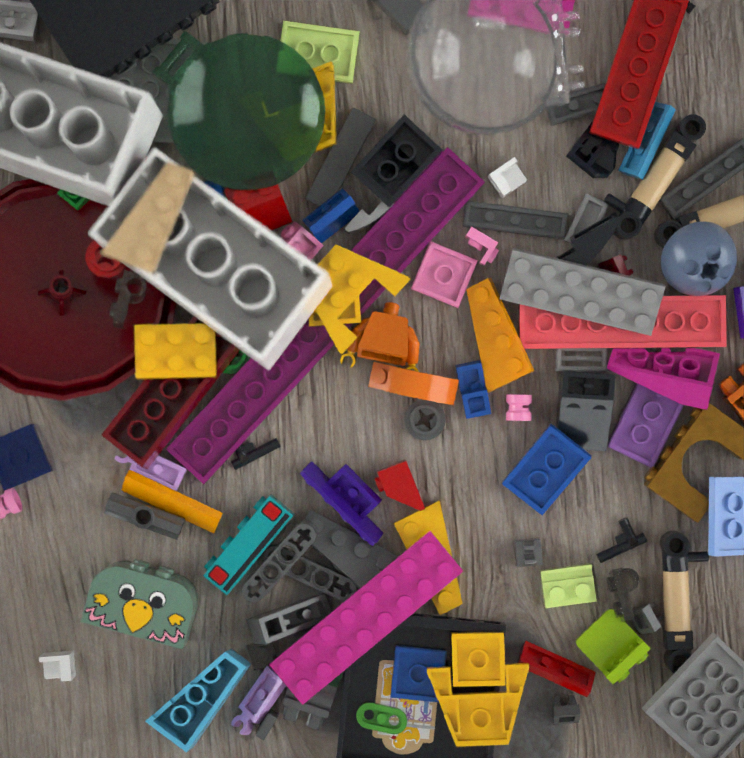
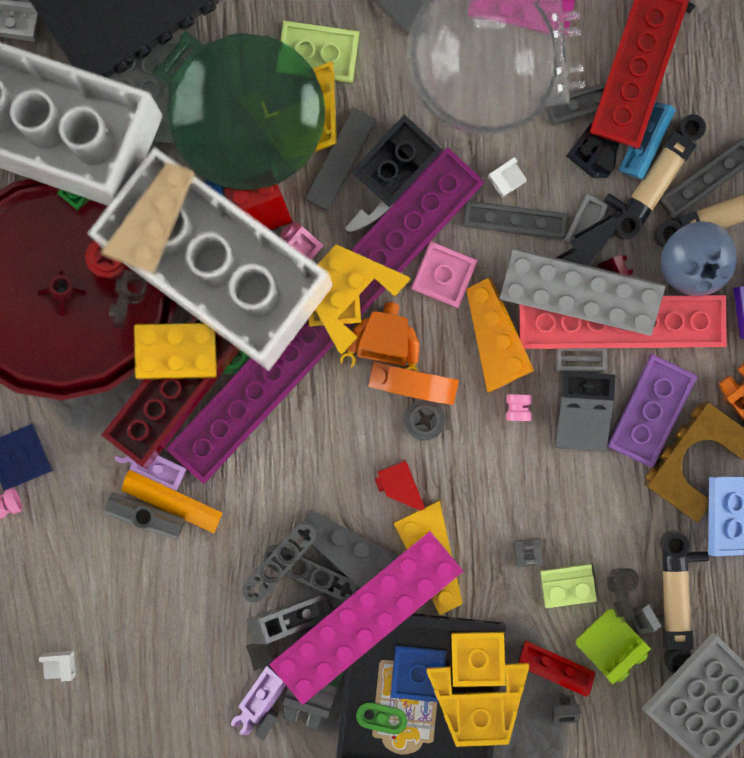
sand green brick [81,559,198,649] -> none
medium azure wedge [145,649,252,753] -> none
teal brick [203,494,295,595] -> none
black hose [231,438,281,470] -> none
dark purple bracket [300,461,383,546] -> none
blue panel [302,188,360,243] -> none
blue slope [455,360,491,419] -> none
bright pink bracket [465,227,499,266] -> none
blue plate [502,424,591,515] -> none
black hose [596,517,647,563] -> none
dark pink wedge [607,348,720,410] -> none

